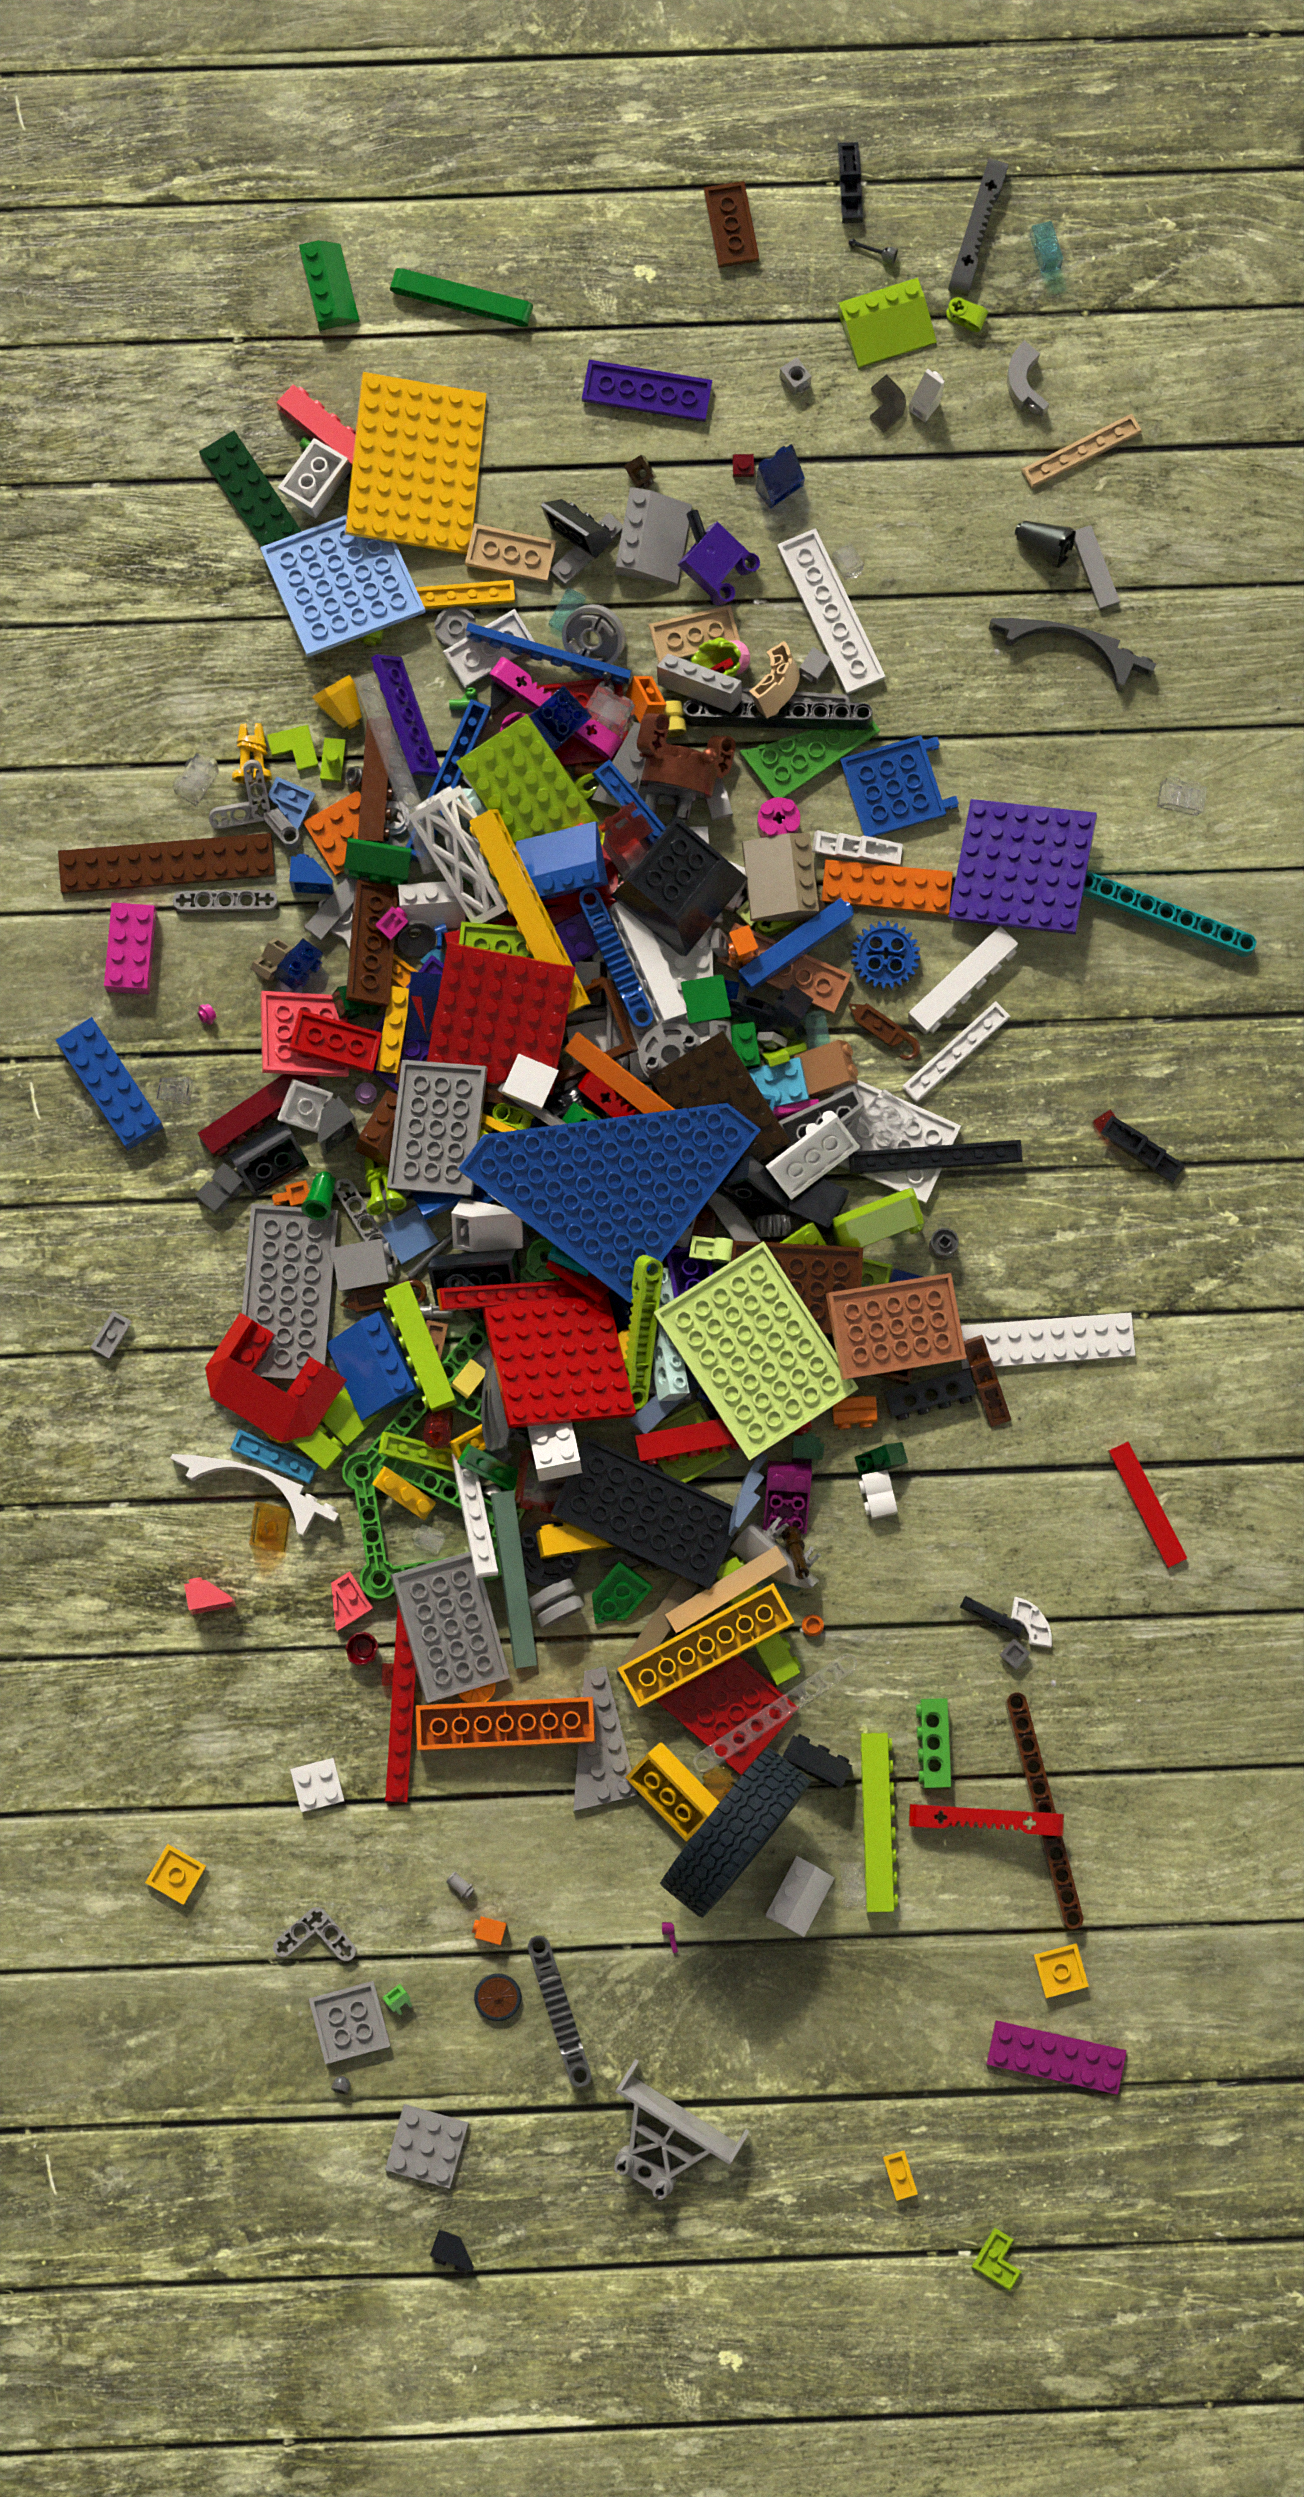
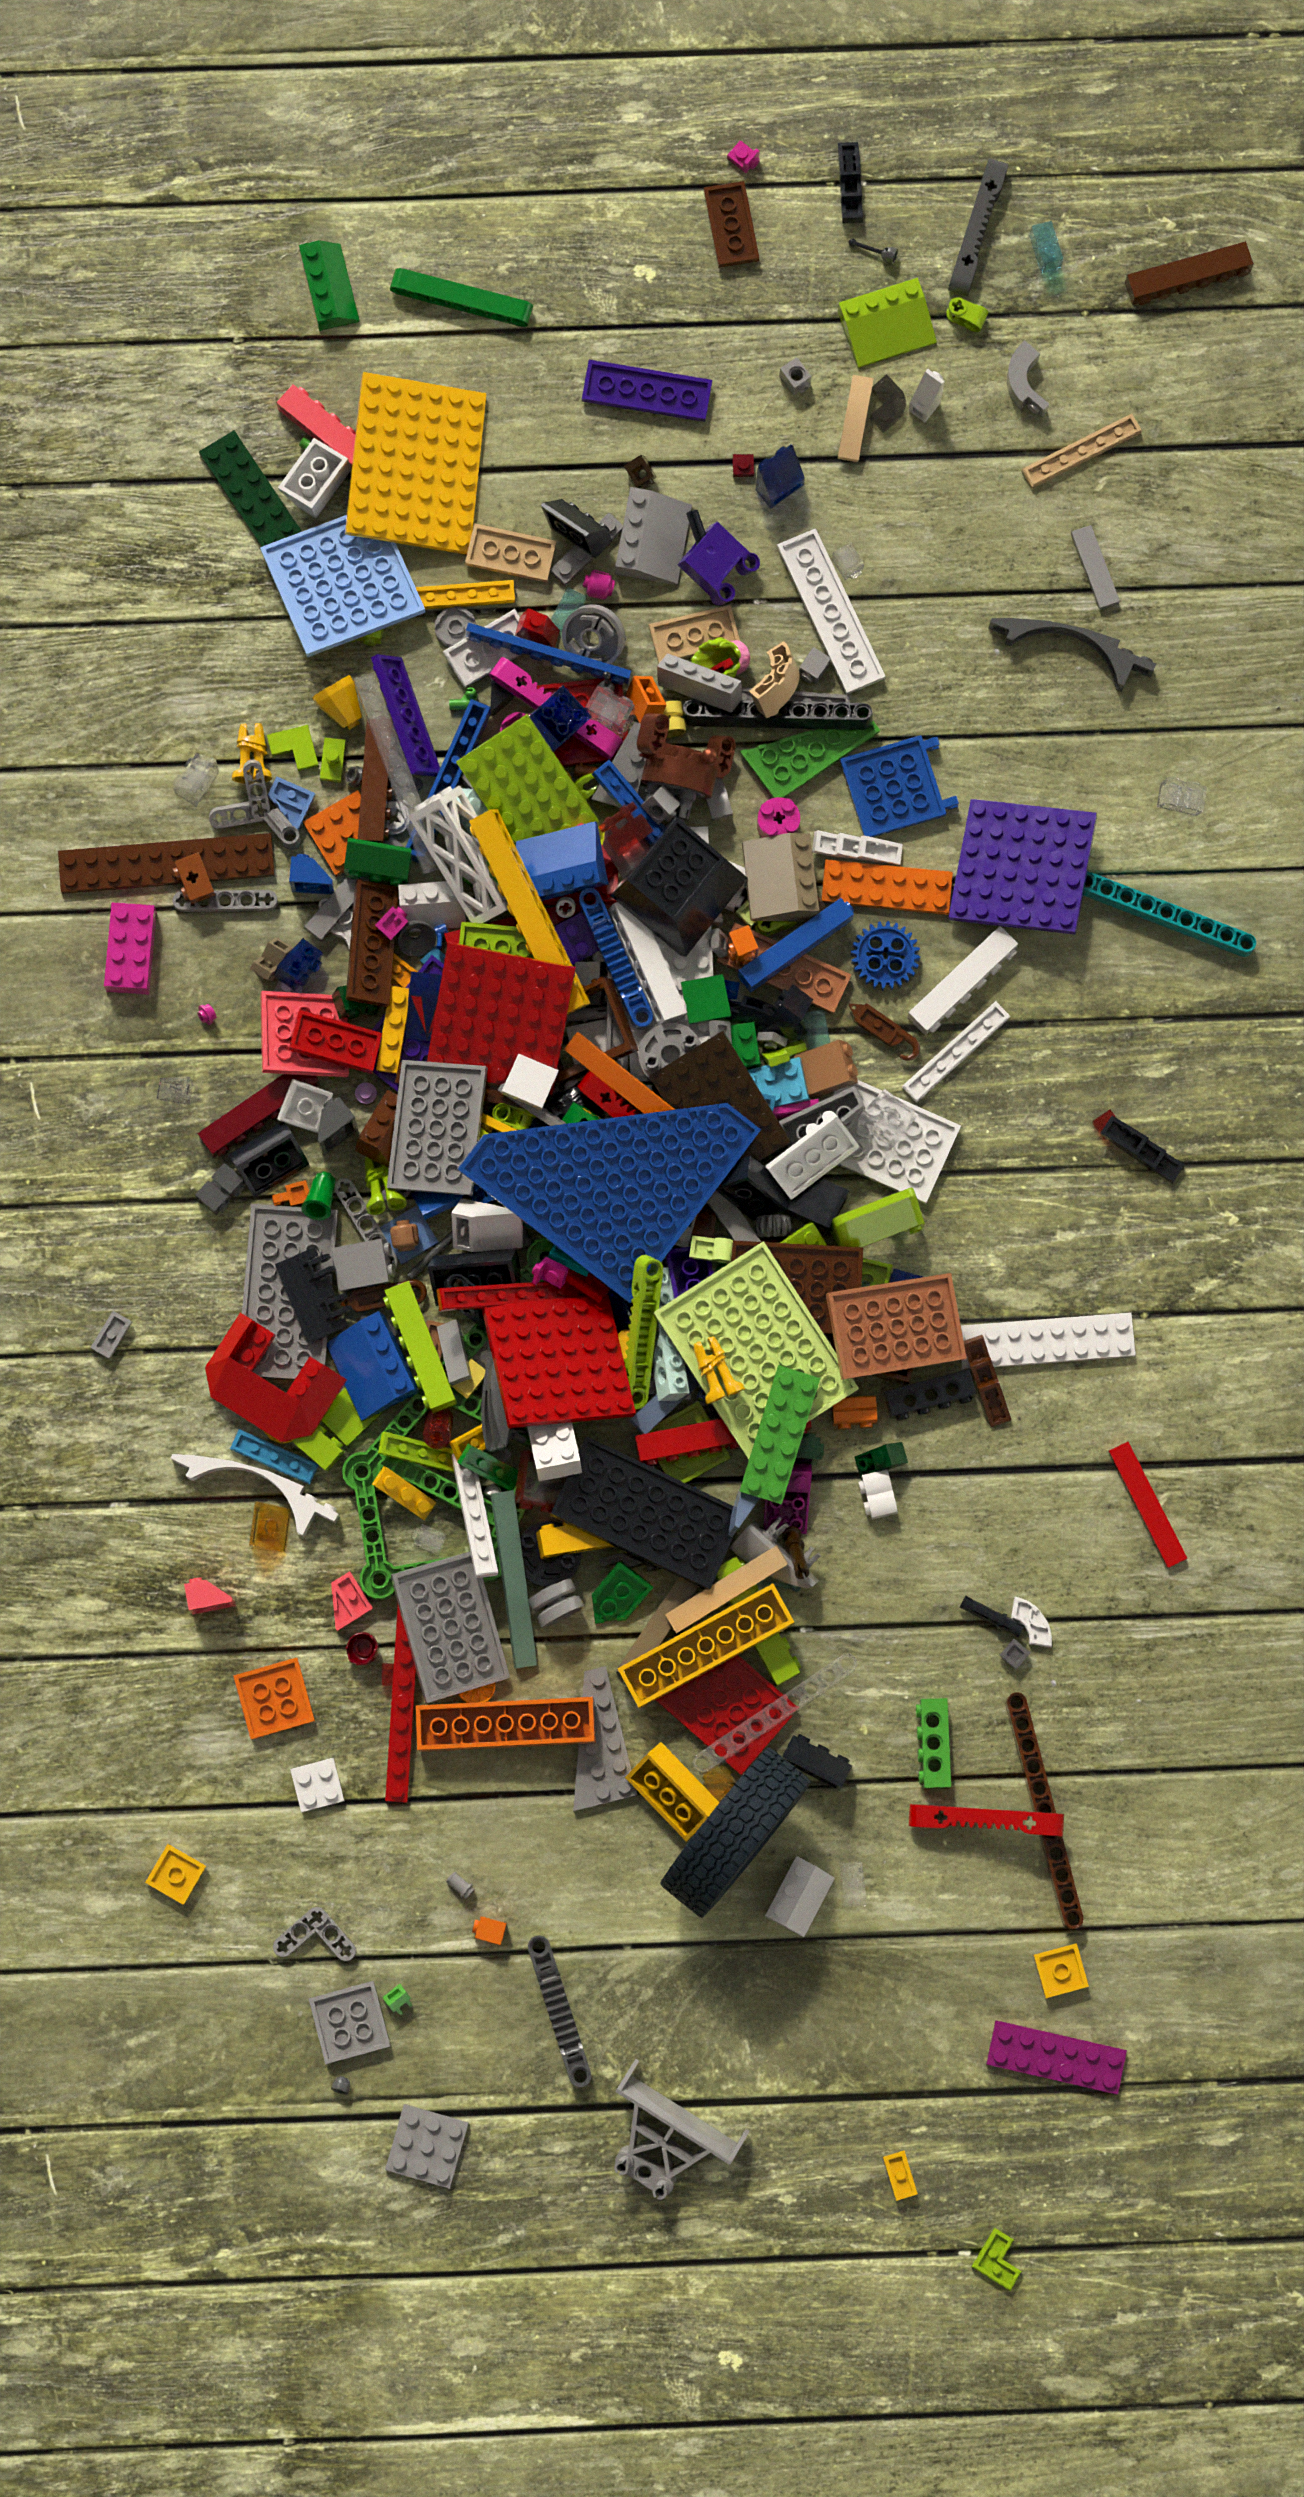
blue brick [56,1017,164,1151] -> none
light grey axle [419,1304,454,1321] -> none
black slope [430,2229,474,2274] -> none
reddish brown wheel [474,1973,521,2021] -> none
magenta hand [662,1922,678,1953] -> none
orange plate [802,1614,824,1637] -> none
black tile [848,1140,1023,1175] -> none
lime brick [860,1733,898,1913] -> none
dark grey wheel [929,1228,959,1261] -> none
pearl dark grey cone [1015,521,1076,568] -> none
none -> dark orange brick [173,852,216,904]
none -> orange plate [233,1657,315,1740]
none -> black hinge [275,1247,353,1344]
none -> medium nougat head [390,1220,420,1252]
none -> light grey tile [437,1319,472,1386]
none -> red slope [515,608,560,648]
none -> dark pink bracket [532,1257,569,1289]
none -> white bush [556,897,575,918]
none -> dark pink head [583,570,615,600]
none -> light grey brick [641,785,680,824]
none -> yellow piece [694,1336,745,1404]
none -> dark pink bracket [727,140,760,173]
none -> bright green plate [739,1365,820,1504]
none -> tan slope [838,375,874,462]
none -> reddish brown brick [1125,241,1254,305]

